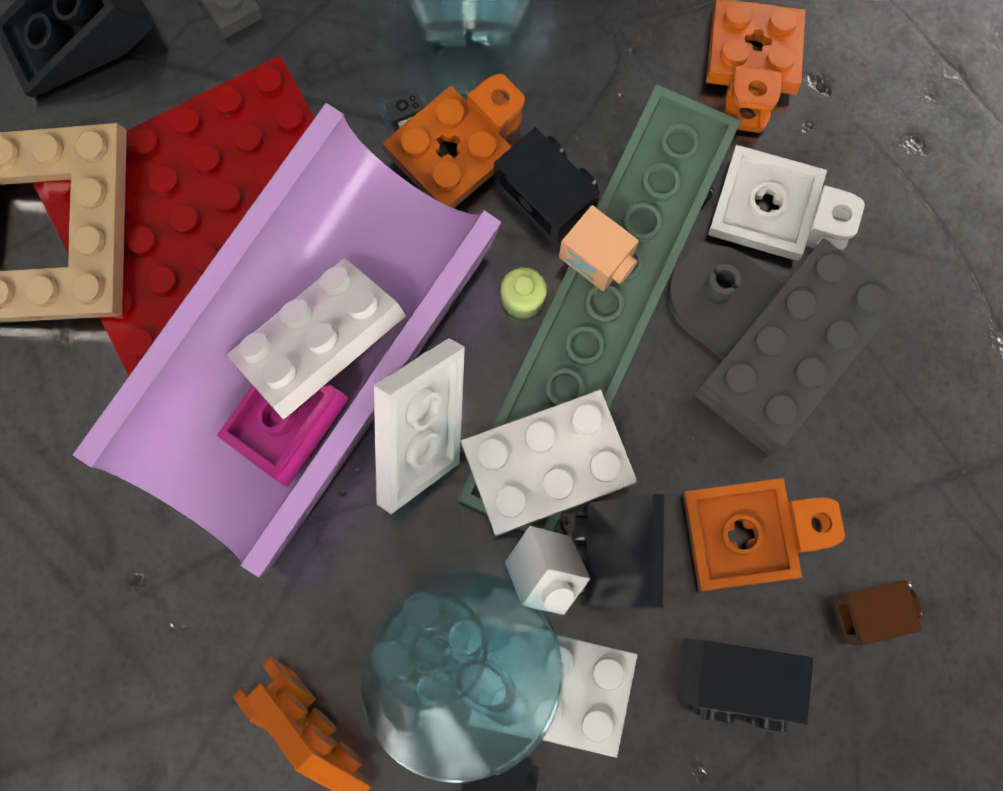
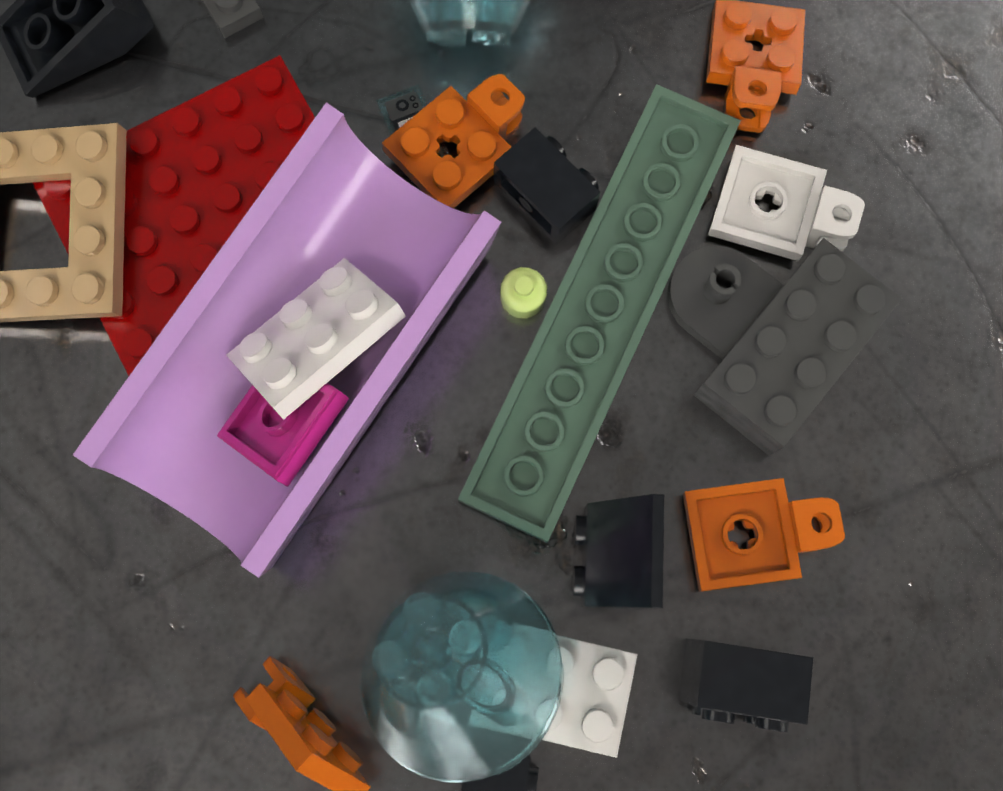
white plate [374,338,465,514] -> none
white plate [461,390,638,537] -> none
white brick [505,526,590,615] -> none
light nougat brick [559,205,639,292] -> none
reddish brown brick [832,580,922,645] -> none

